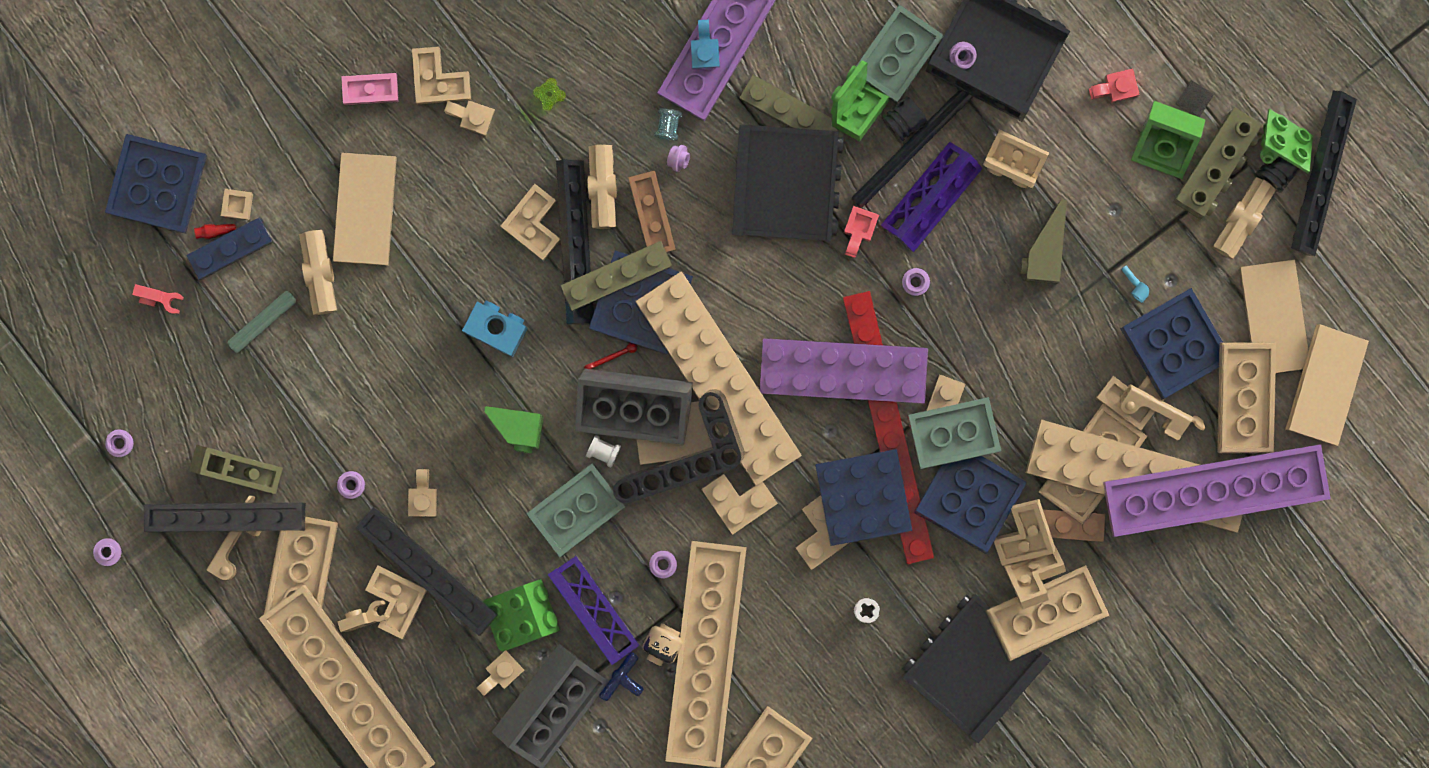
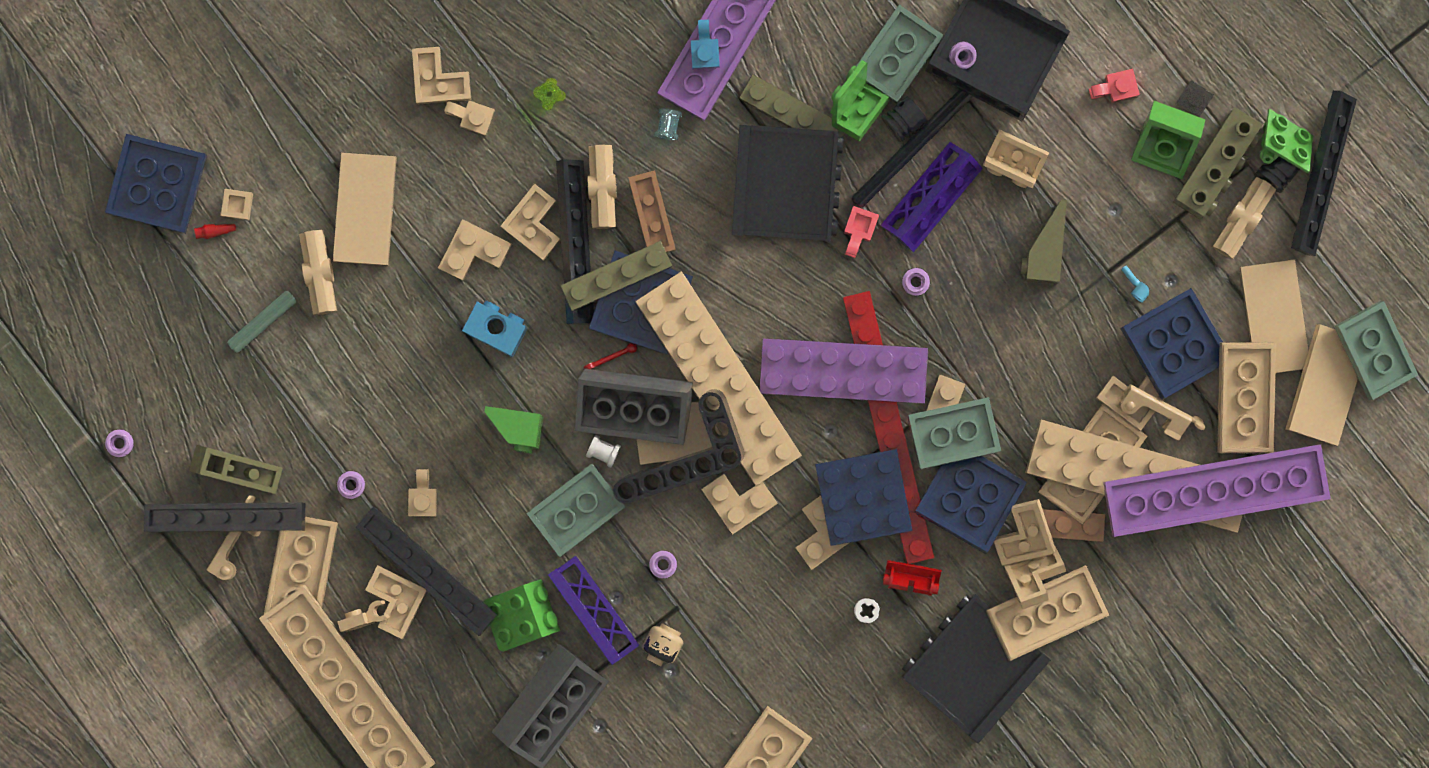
lavender plate [93,538,122,566] -> none
coral plate [132,284,184,314] -> none
dark blue plate [186,217,273,280] -> none
bright pink plate [341,73,399,105] -> none
tan plate [477,650,525,696] -> none
clear blue piece [599,652,644,701] -> none
tan plate [665,541,746,768] -> none
lavender plate [667,145,690,172] -> none
none -> tan plate [438,219,512,281]
none -> red hinge [883,560,942,596]
none -> sand green plate [1334,301,1418,400]

